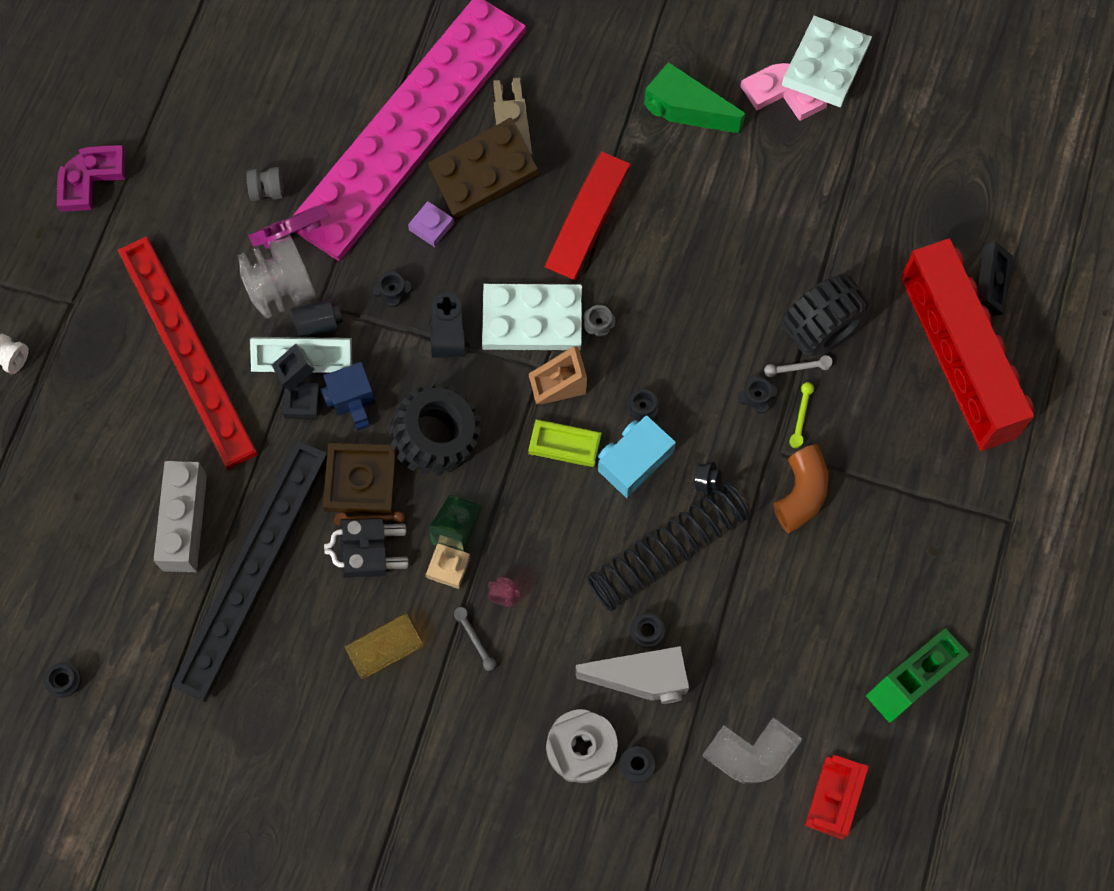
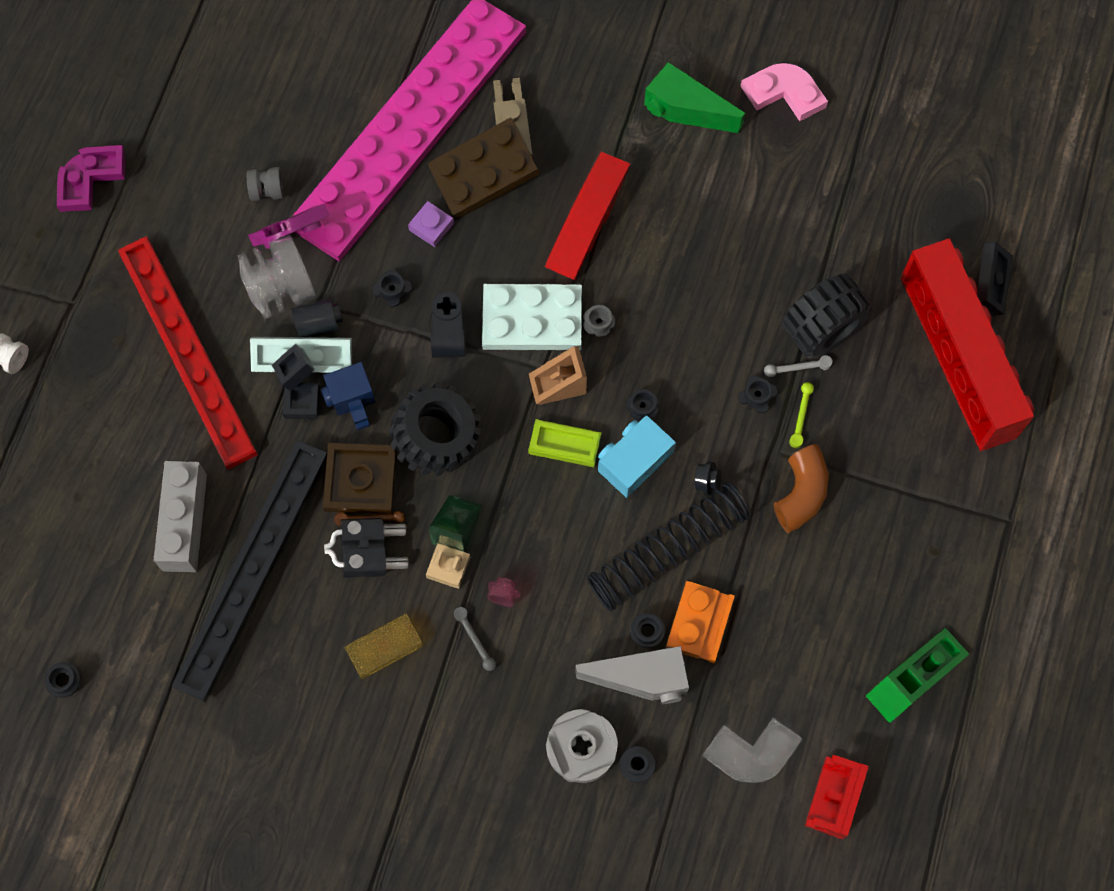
light aqua plate [782,16,872,108] -> none
none -> orange plate [666,581,735,664]

